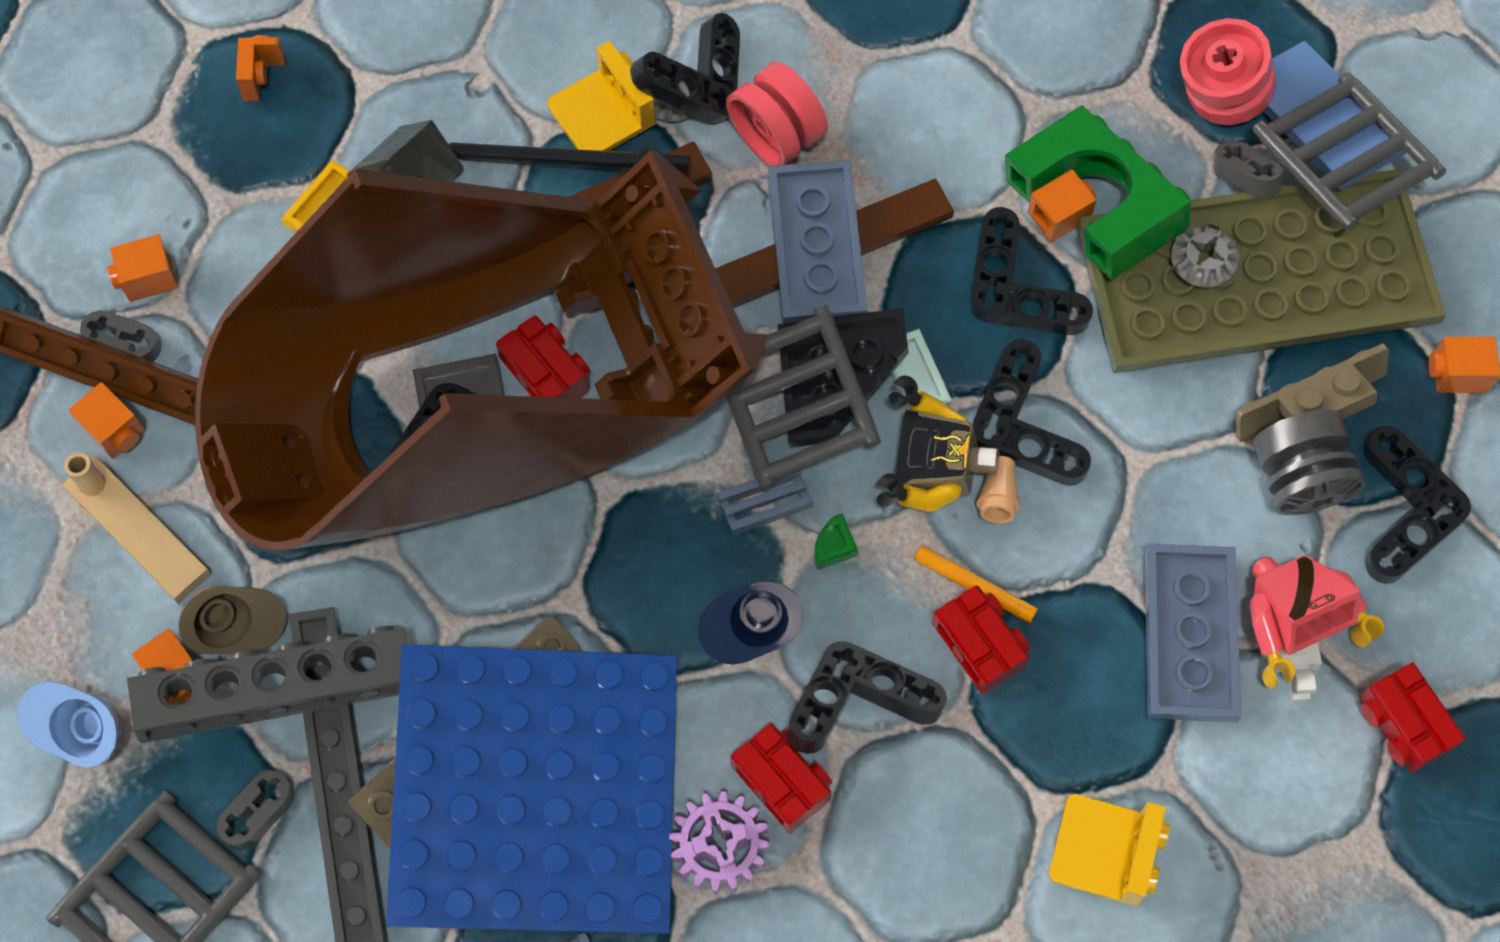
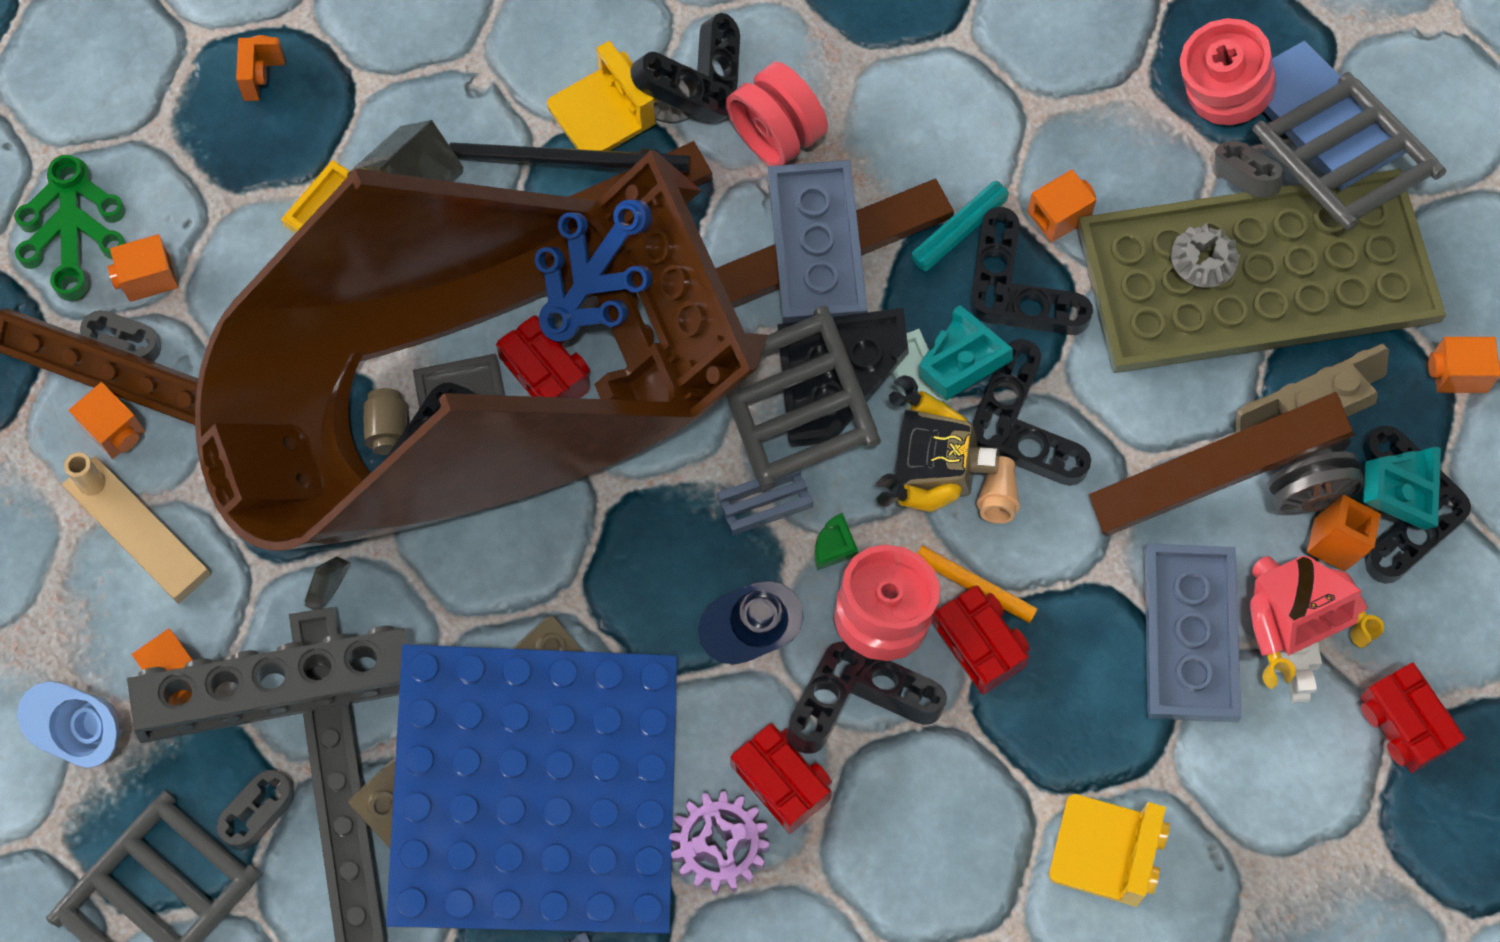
dark tan piece [178,584,286,655] -> none
green arch [1005,105,1191,280] -> none
none -> green plant [14,155,126,301]
none -> clear smoke tile [304,556,350,610]
none -> dark tan brick [363,388,407,455]
none -> blue plant [534,199,653,342]
none -> coral wheel [833,544,940,661]
none -> teal axle [911,181,1009,271]
none -> teal wing [919,305,1013,400]
none -> reddish brown tile [1089,392,1355,536]
none -> orange brick [1307,494,1381,572]
none -> teal wing [1363,447,1441,530]

